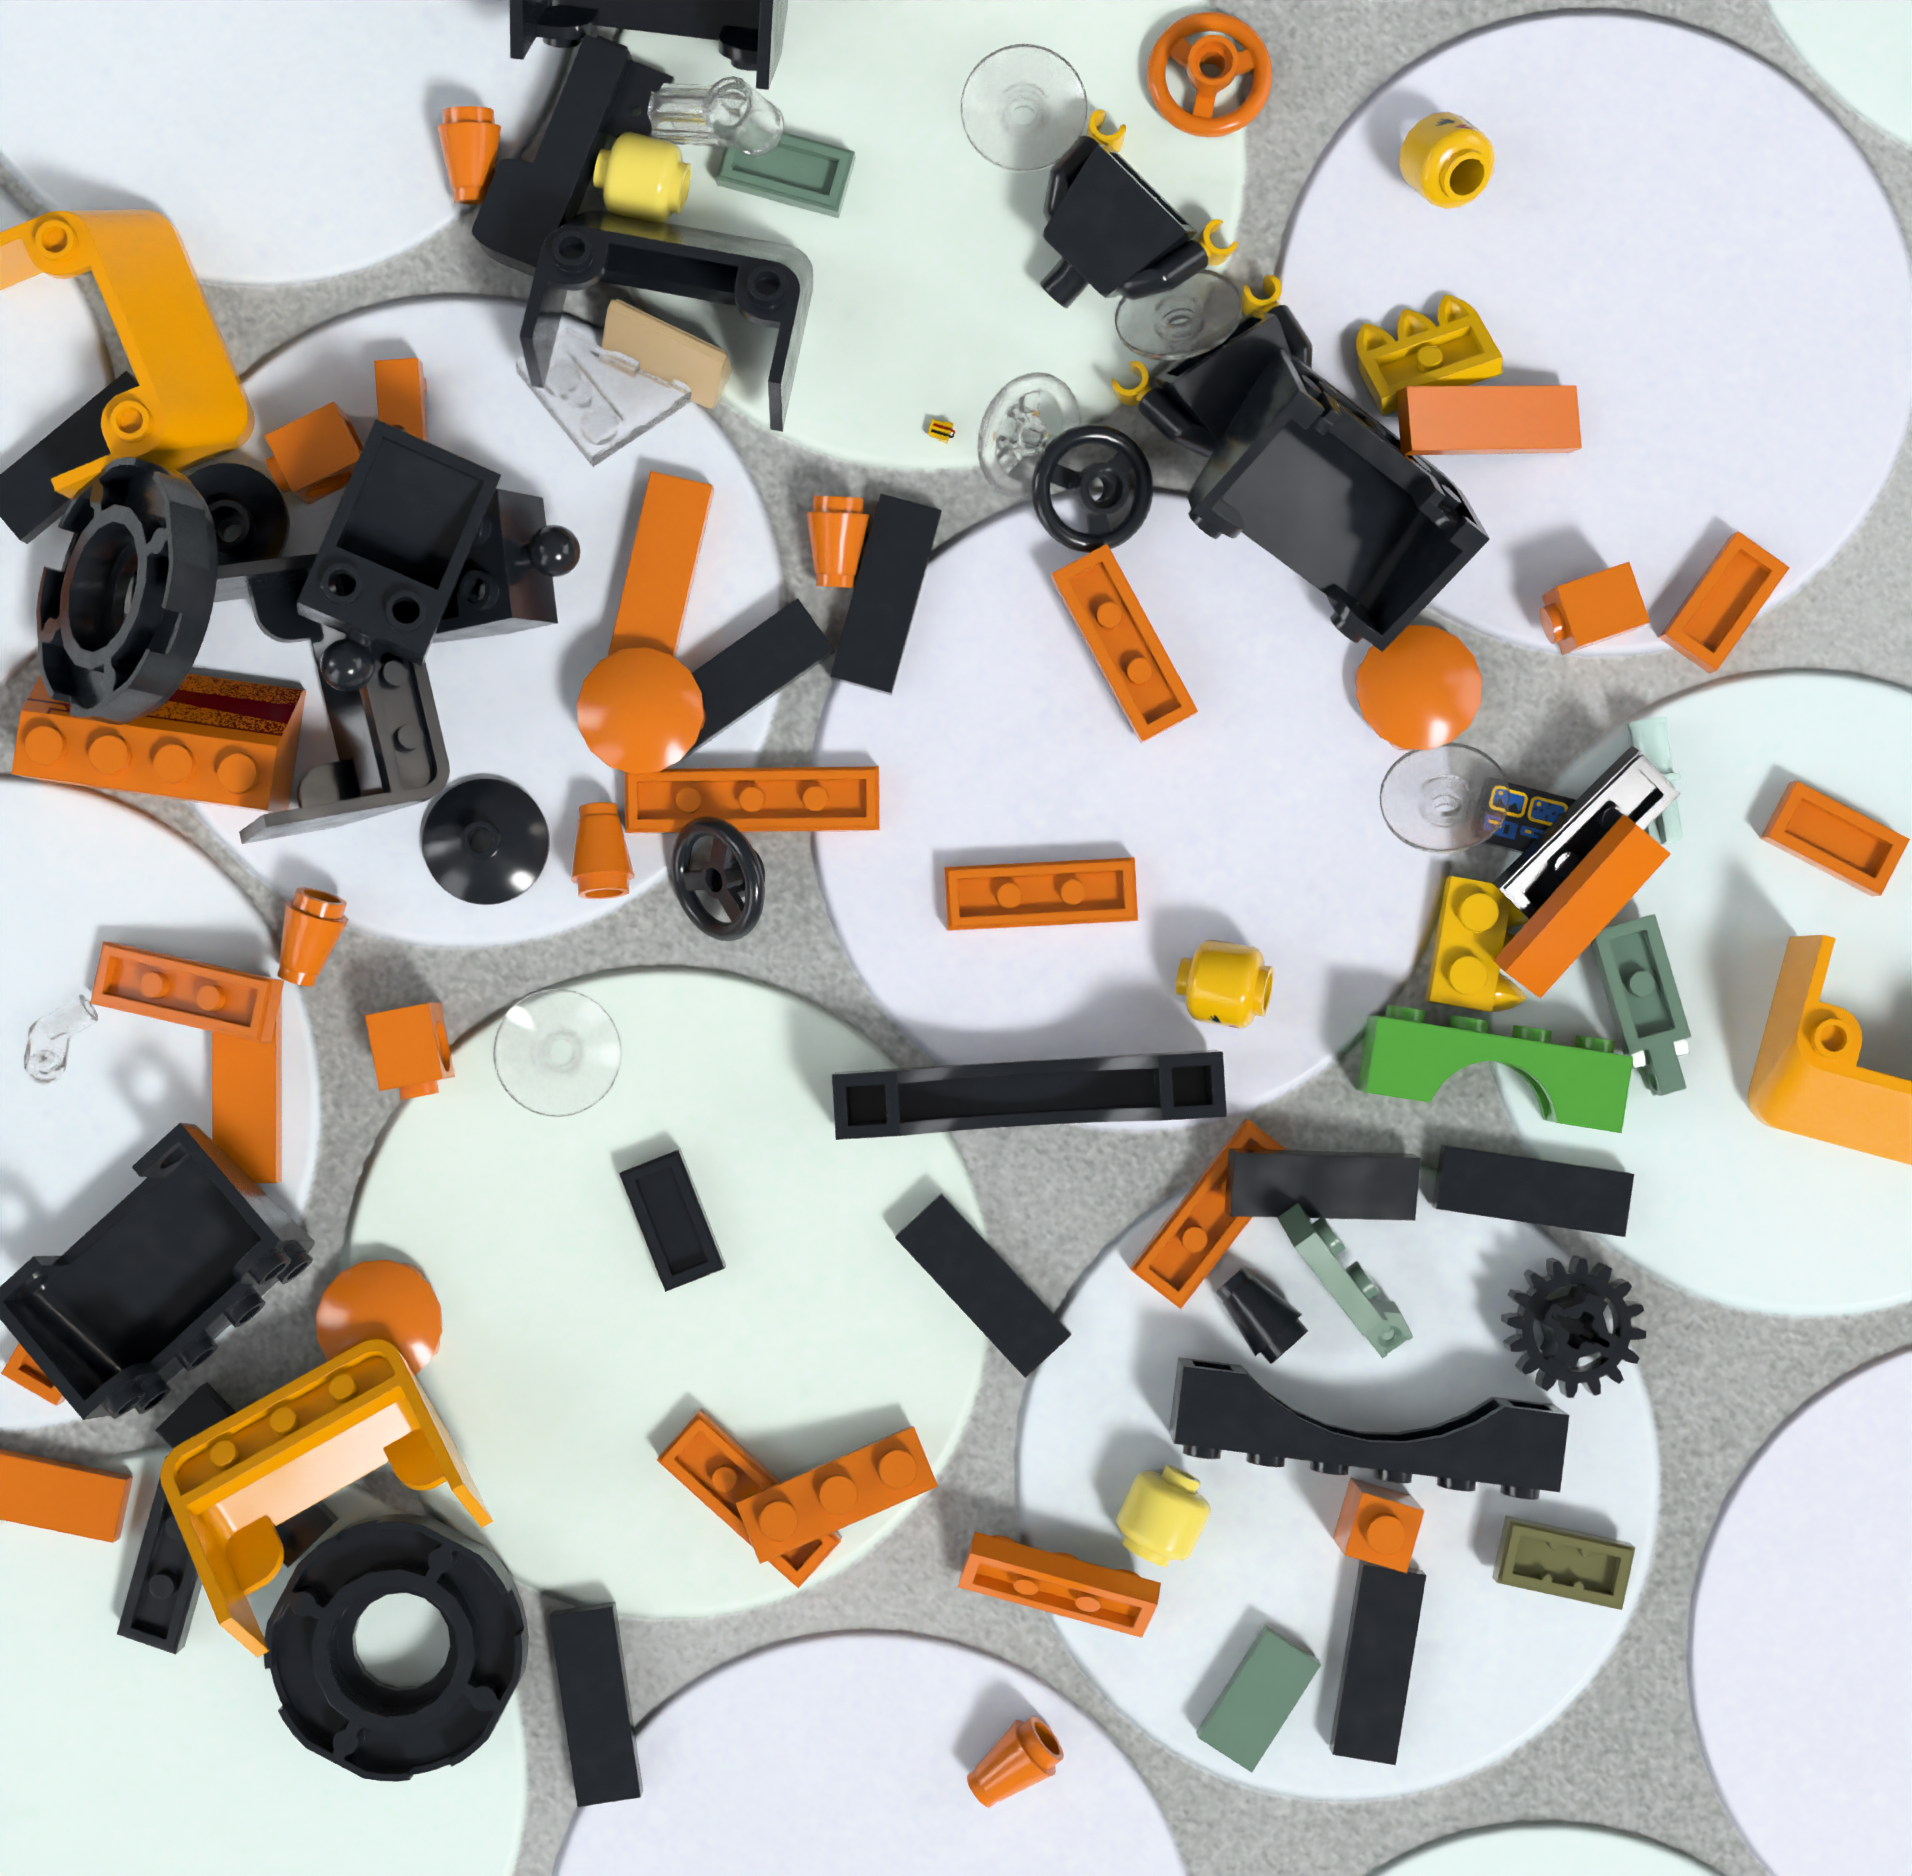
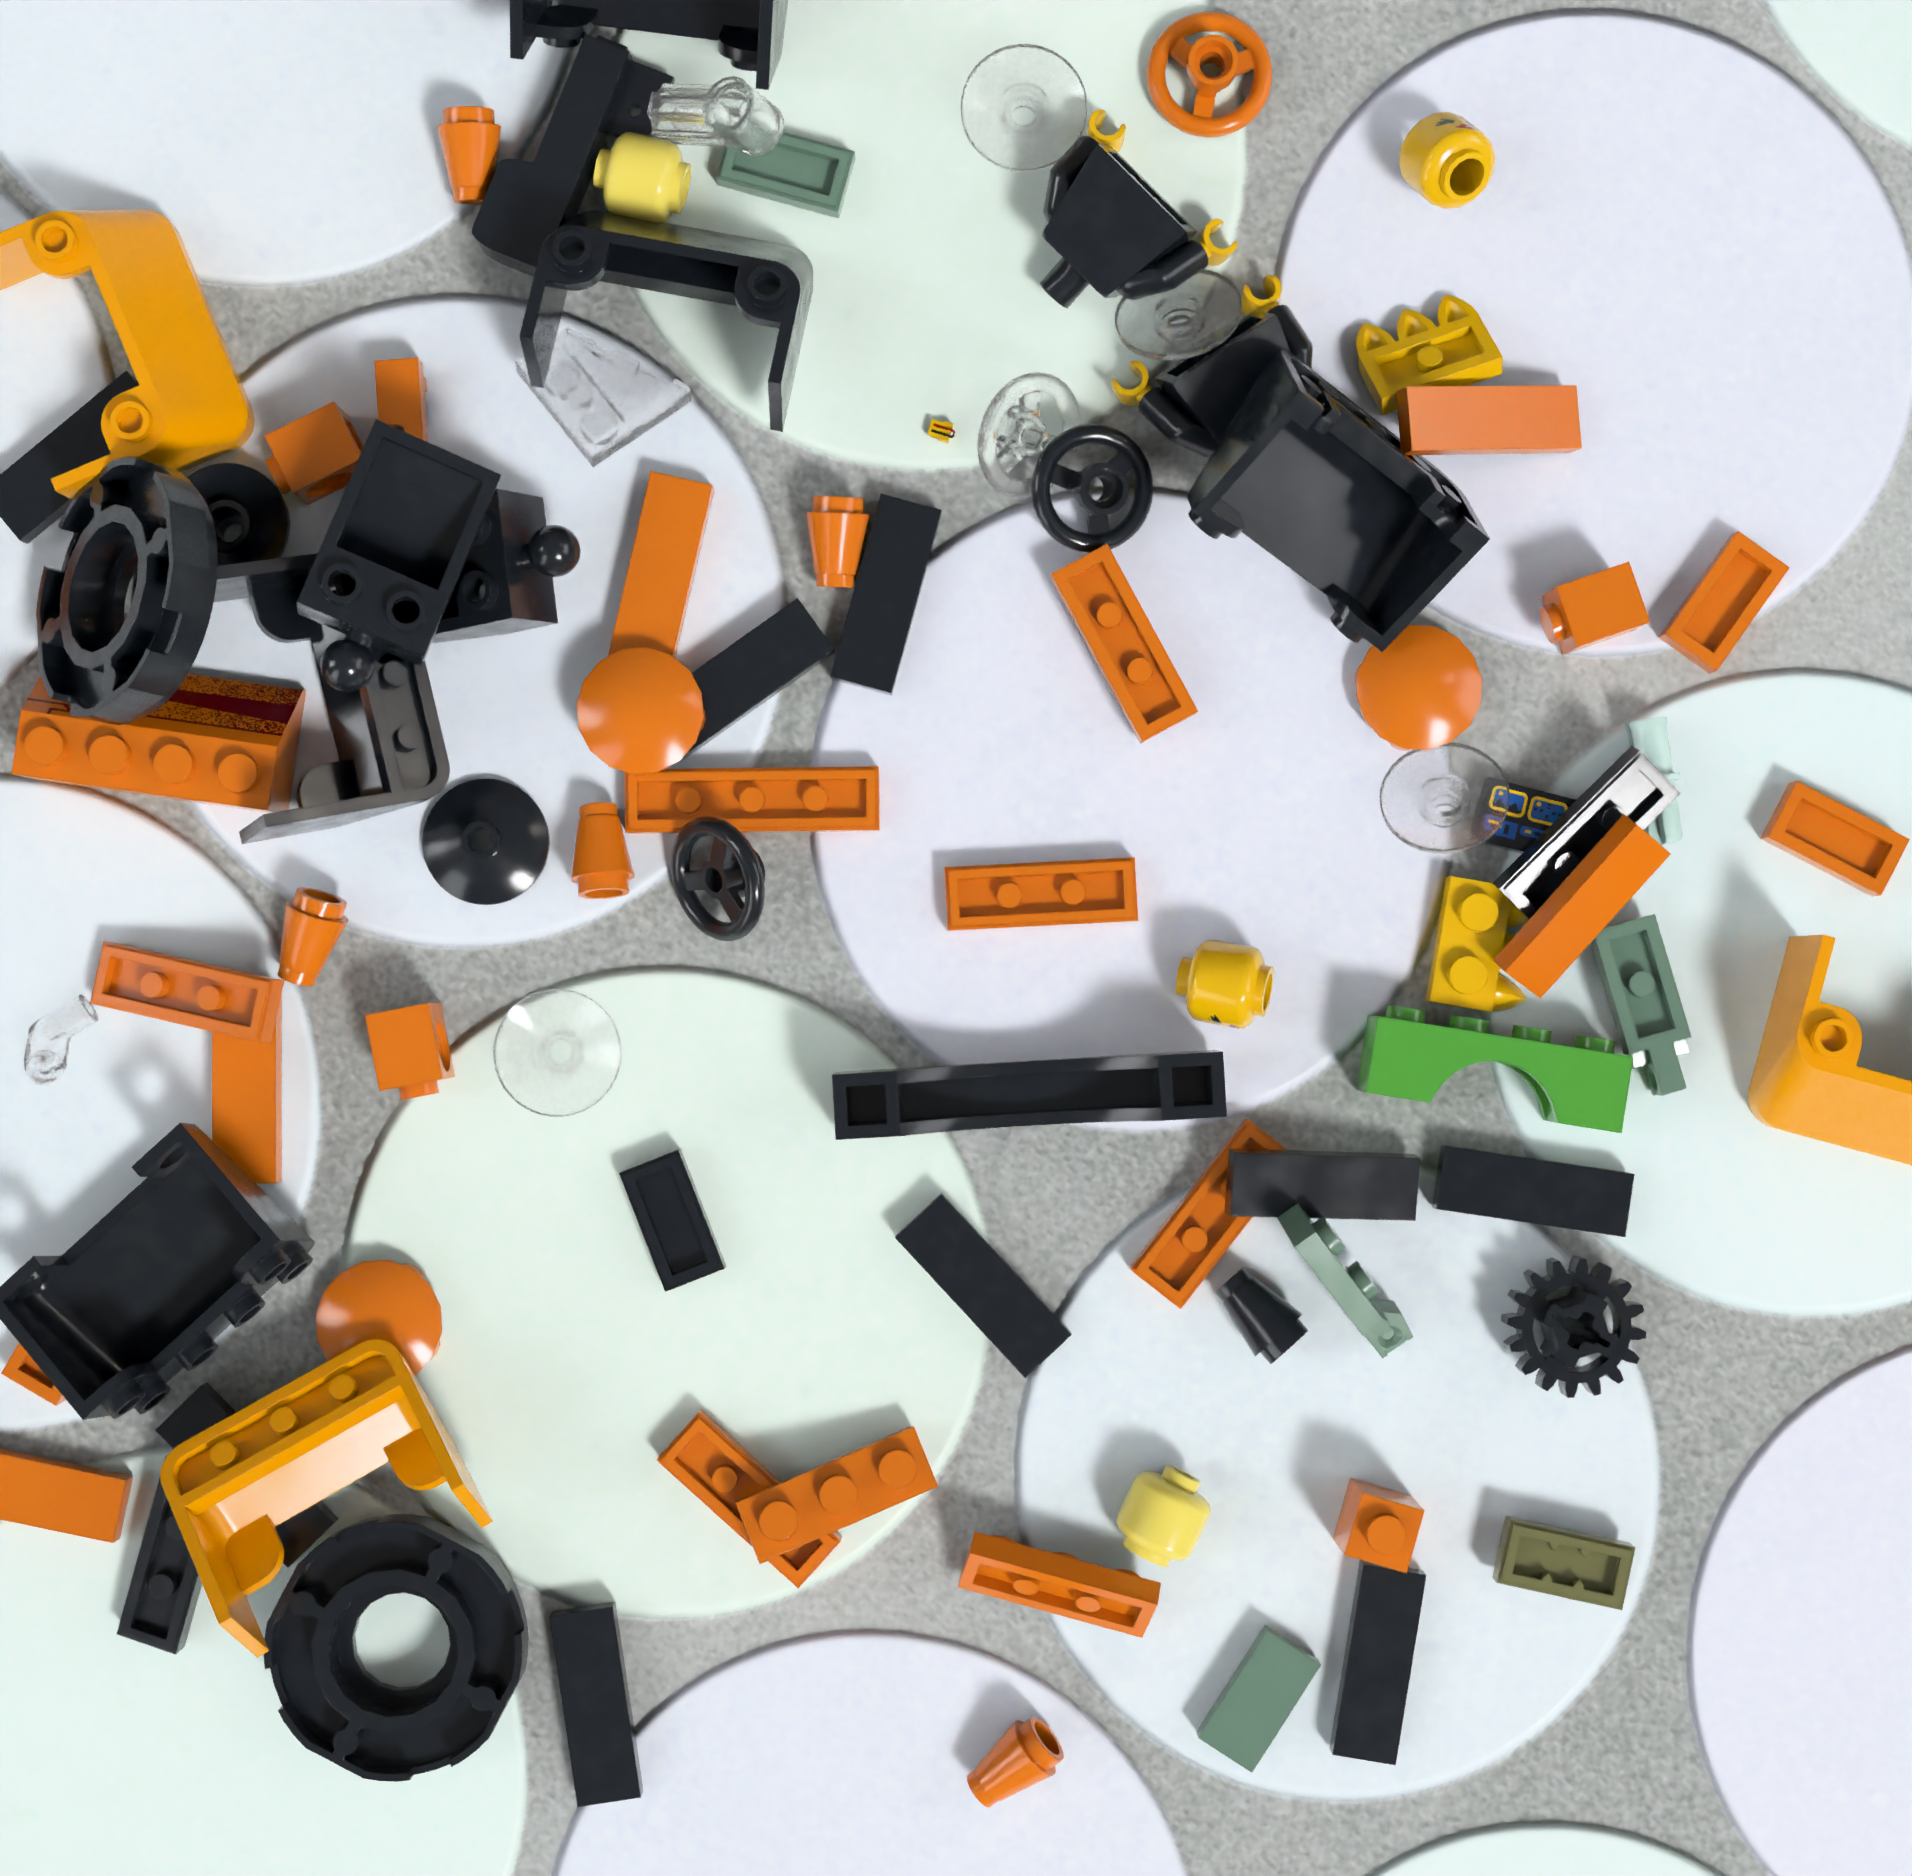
tan slope [601,299,733,409] -> none
black arch [1169,1357,1570,1500] -> none

